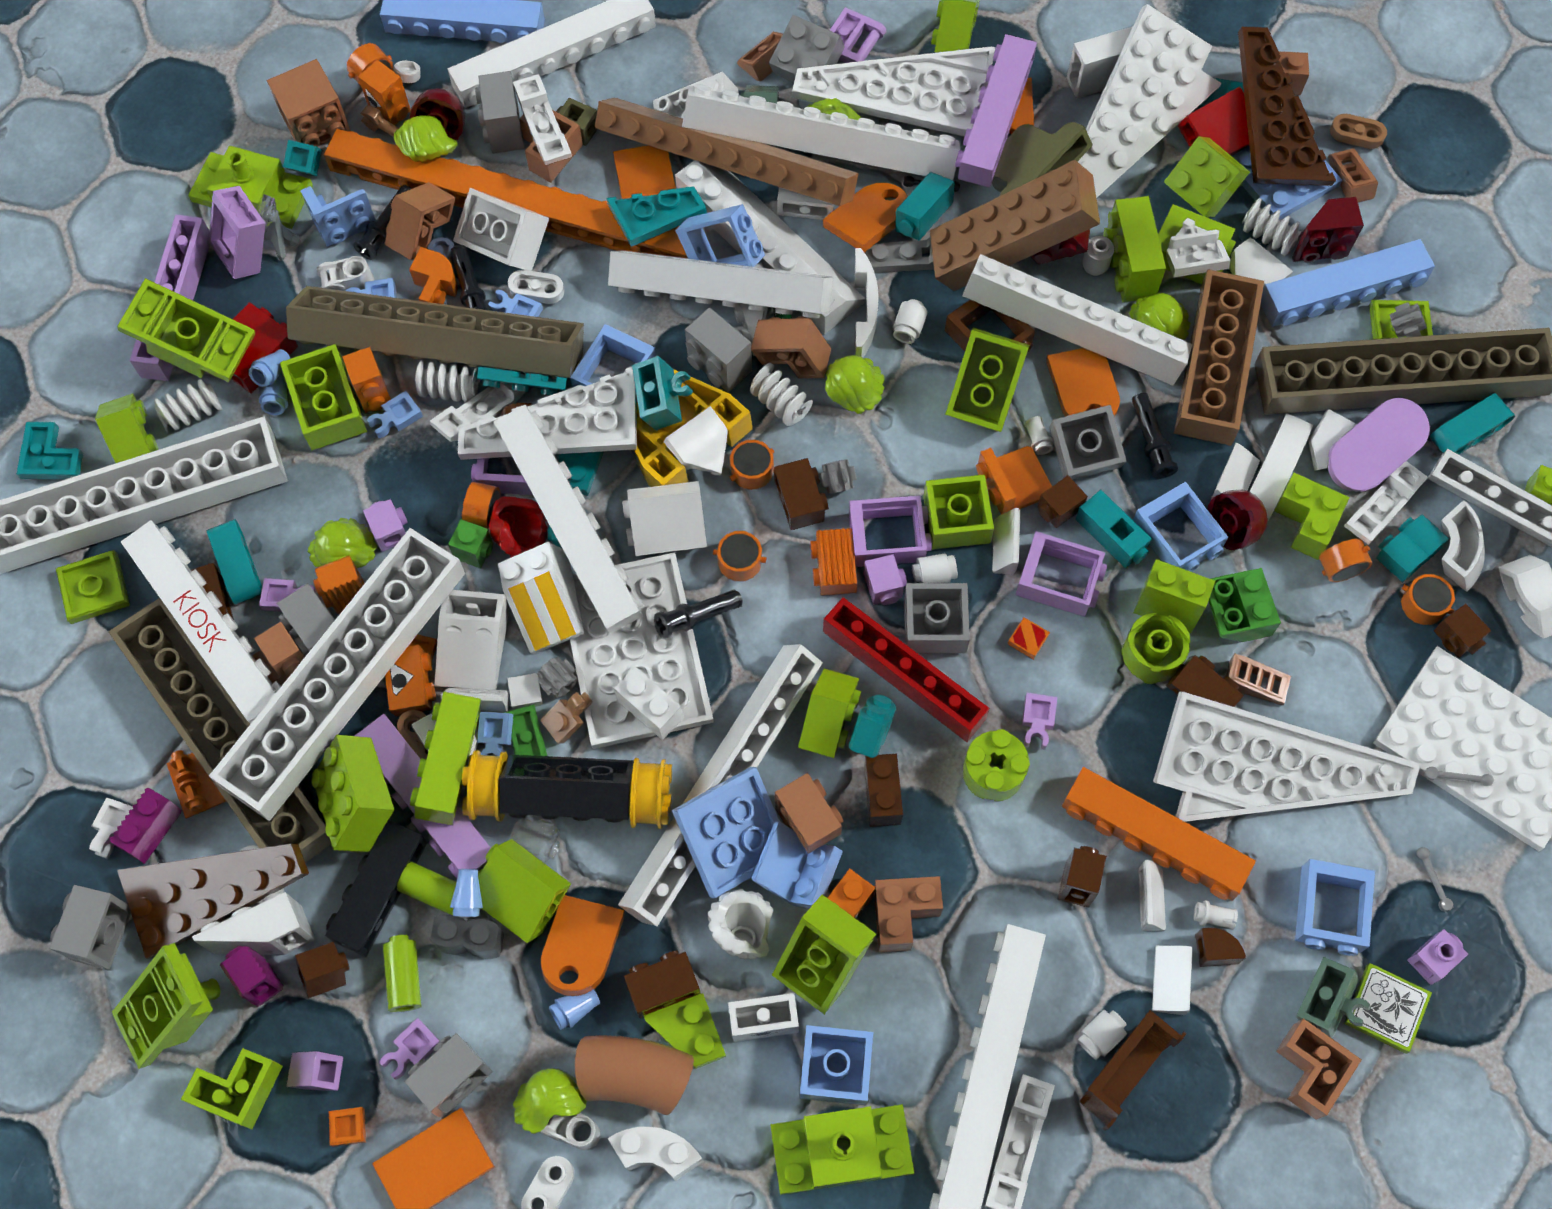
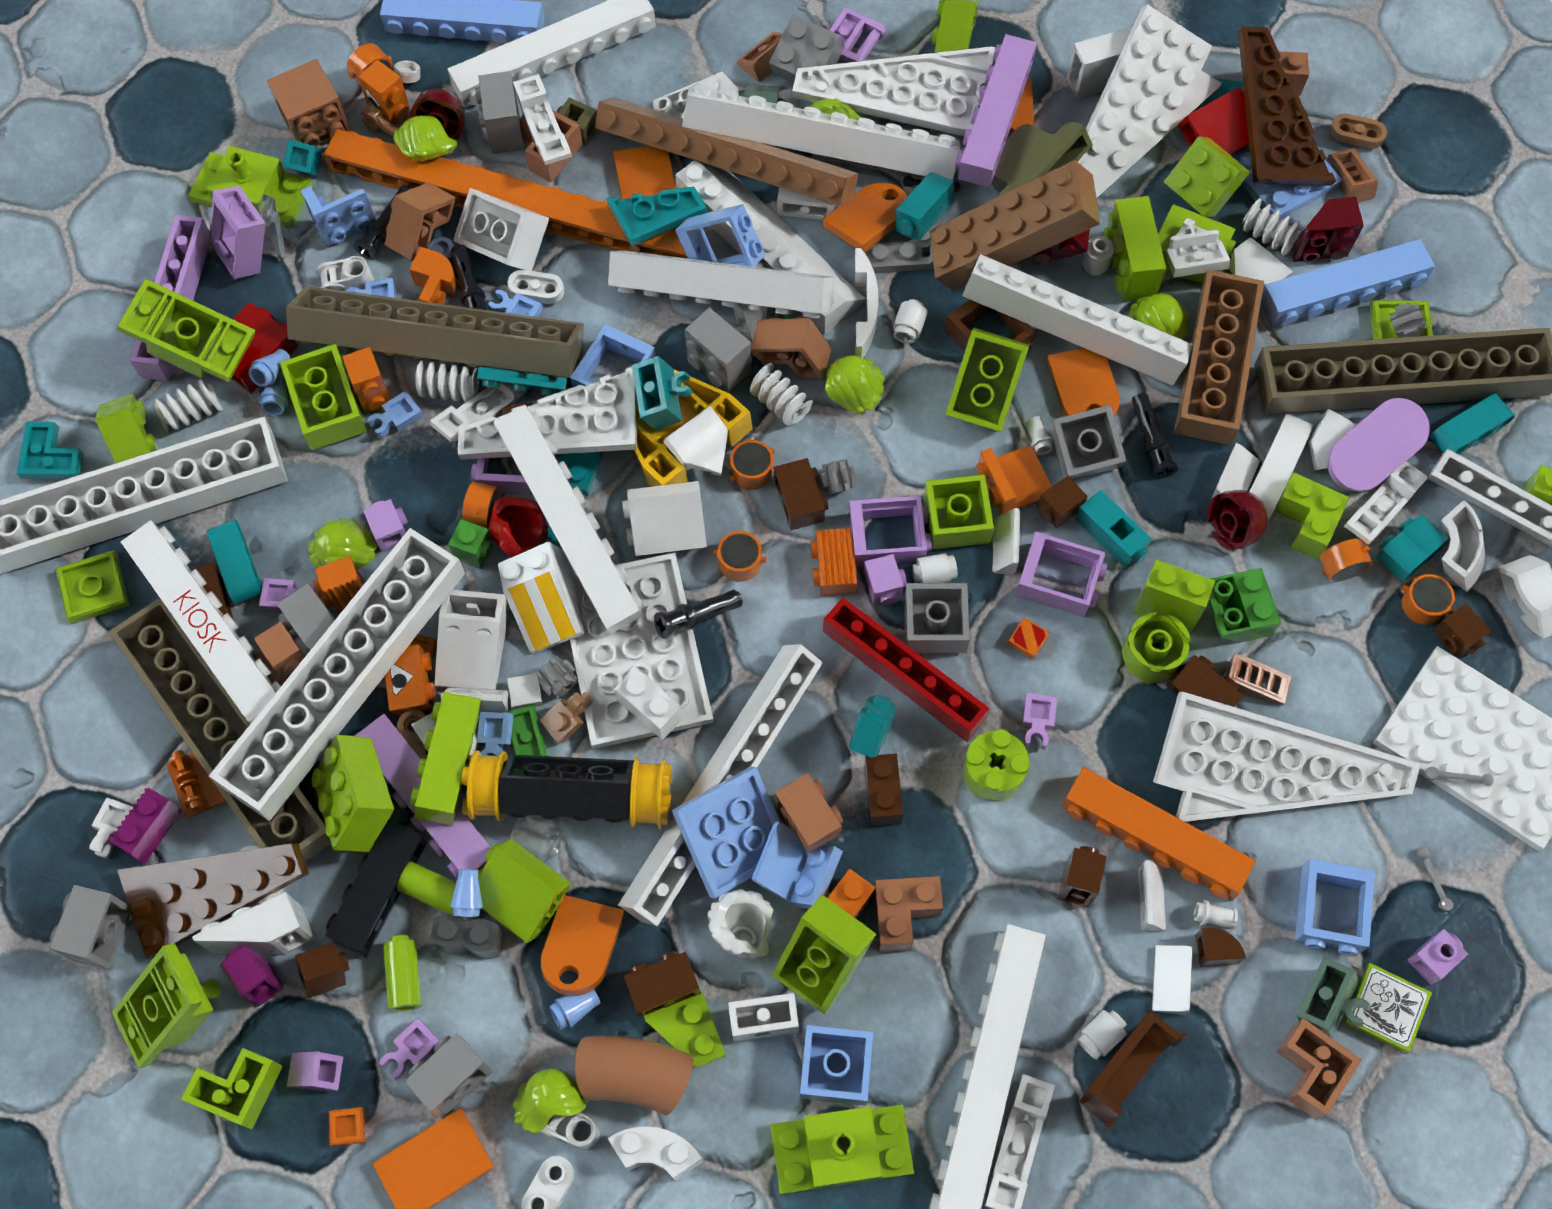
lime brick [798,668,862,758] -> none
light blue window [1133,482,1228,572] -> none

